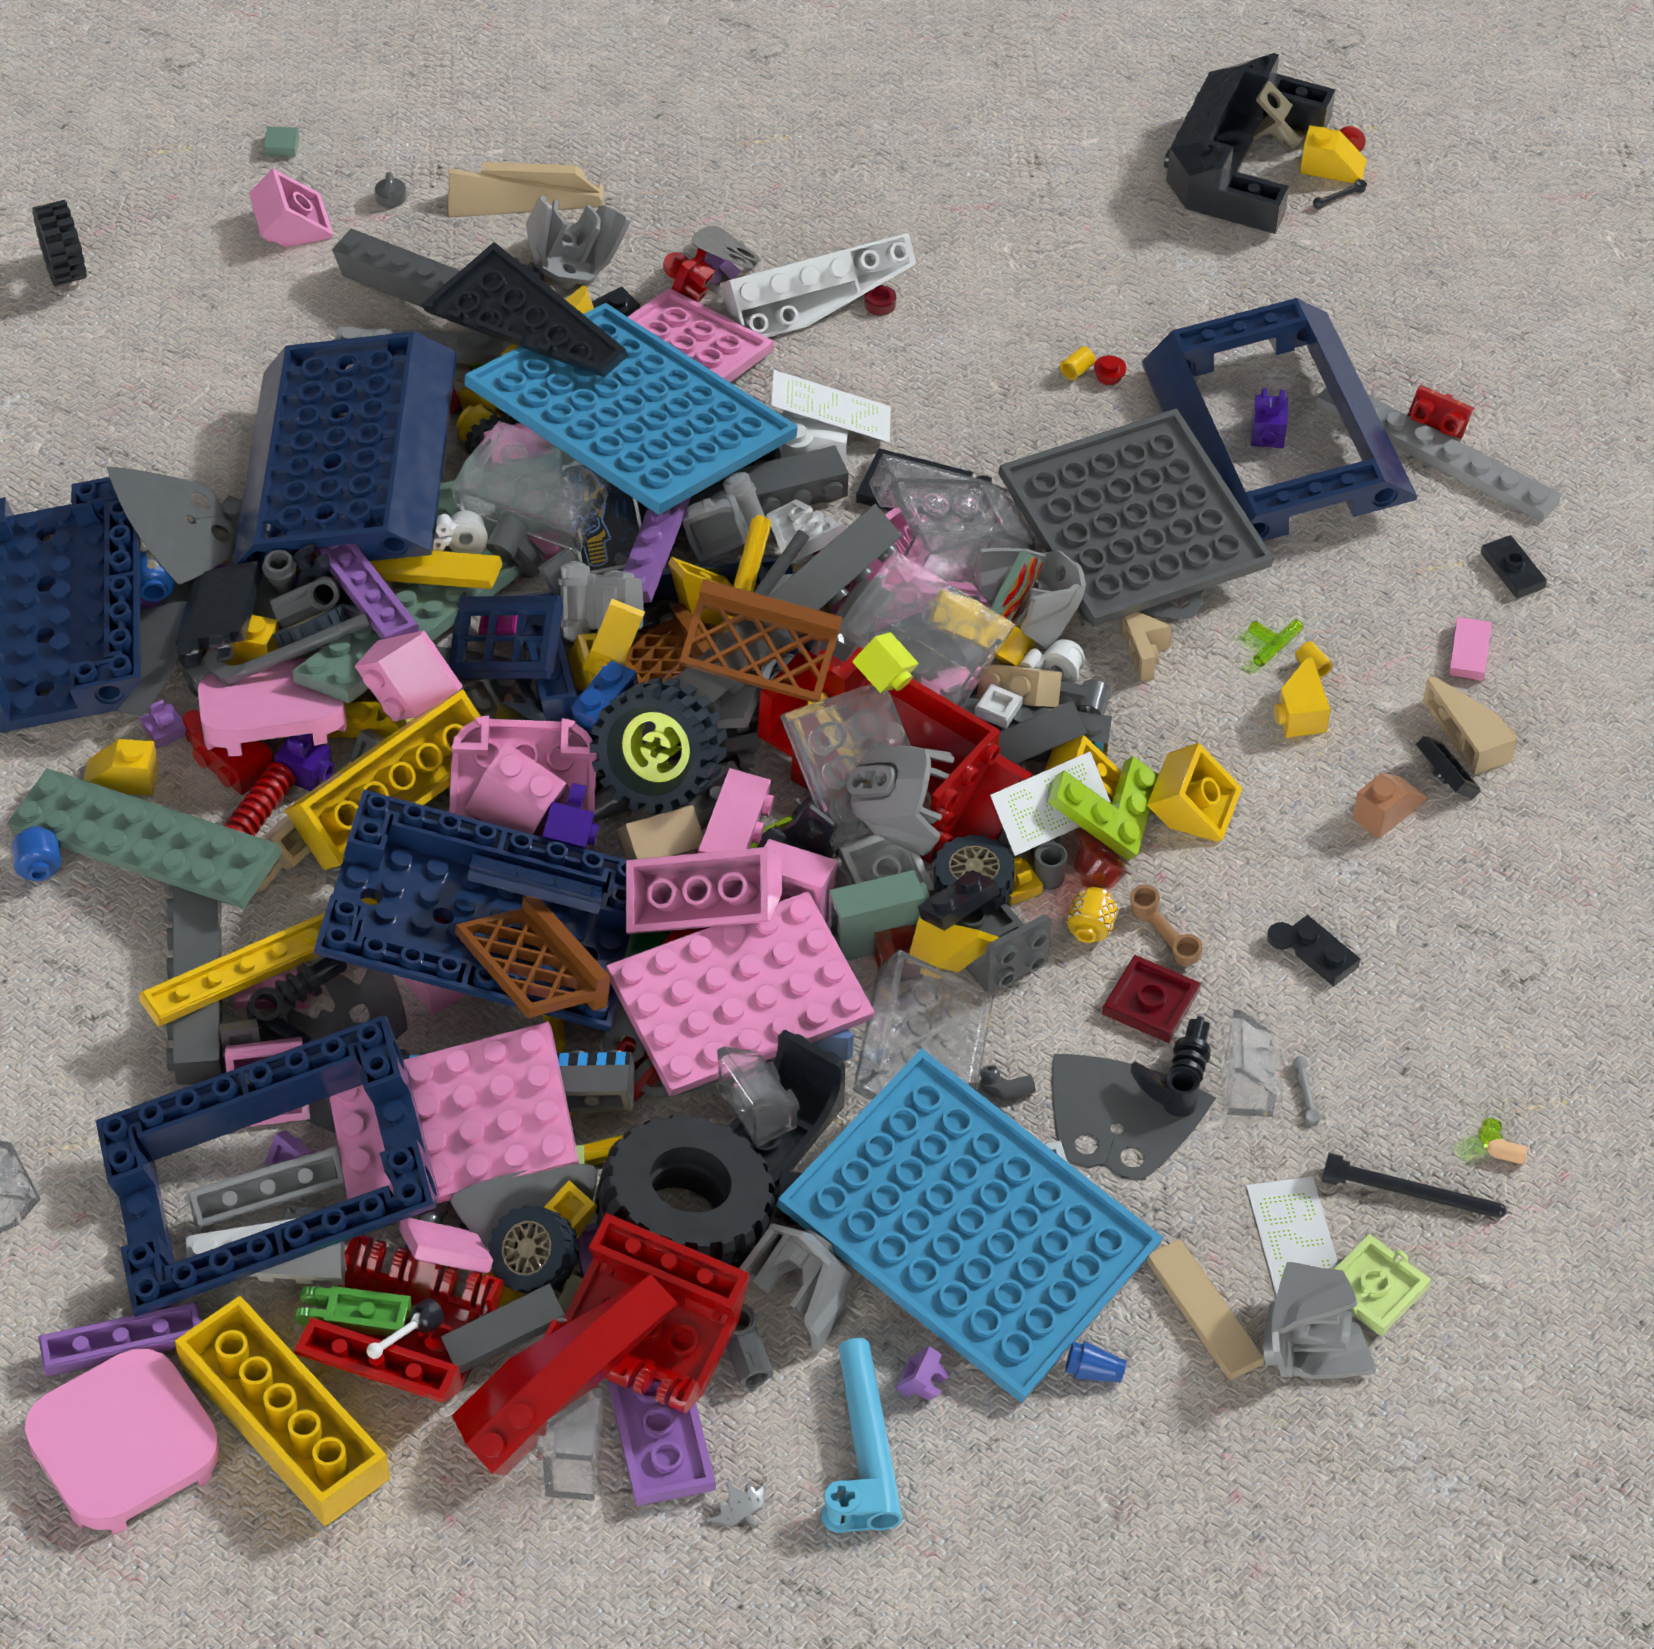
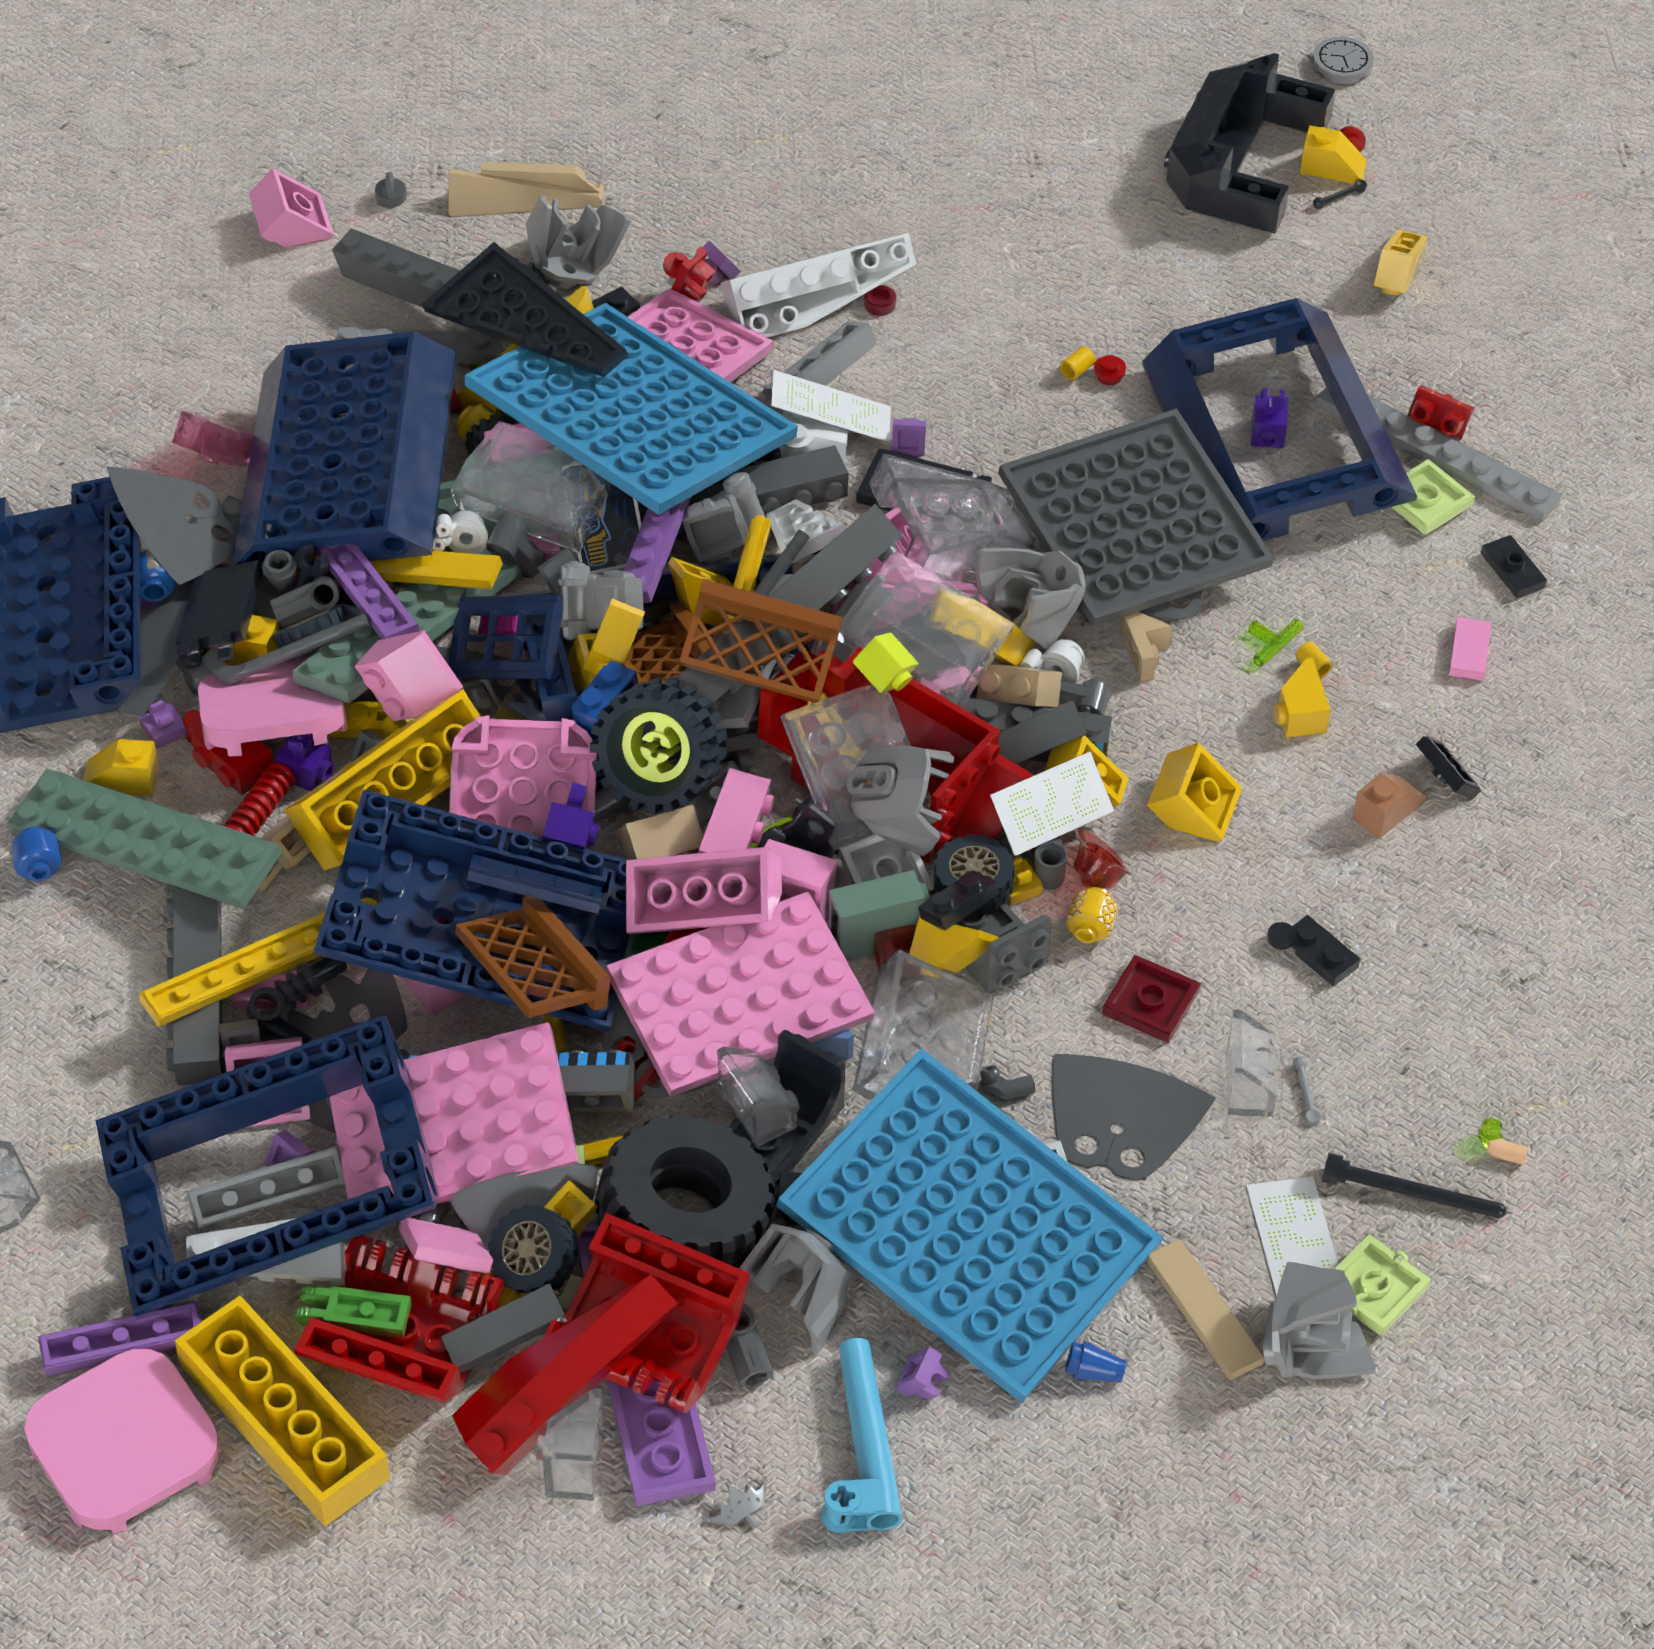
black tyre [32,200,87,286] -> none
sand green tile [264,127,299,157] -> none
hinge [367,1298,444,1359] -> none
bright pink slope [465,742,566,835] -> none
piece [692,226,761,269] -> none
white tile [974,684,1023,729] -> none
slope [989,549,1046,623] -> none
lime plate [1047,756,1159,861] -> none
medium nougat bar [1130,885,1203,966] -> none
black piece [1130,1016,1211,1117] -> none
dark tan bracket [1252,81,1302,152] -> none
tan slope [1423,676,1517,775] -> none
none -> clear pink brick [172,411,253,466]
none -> light grey slope [762,322,876,400]
none -> medium lavender tile [891,418,926,456]
none -> light grey tile [1312,37,1374,84]
none -> yellow slope [1373,229,1428,295]
none -> yellowish green plate [1391,459,1475,535]

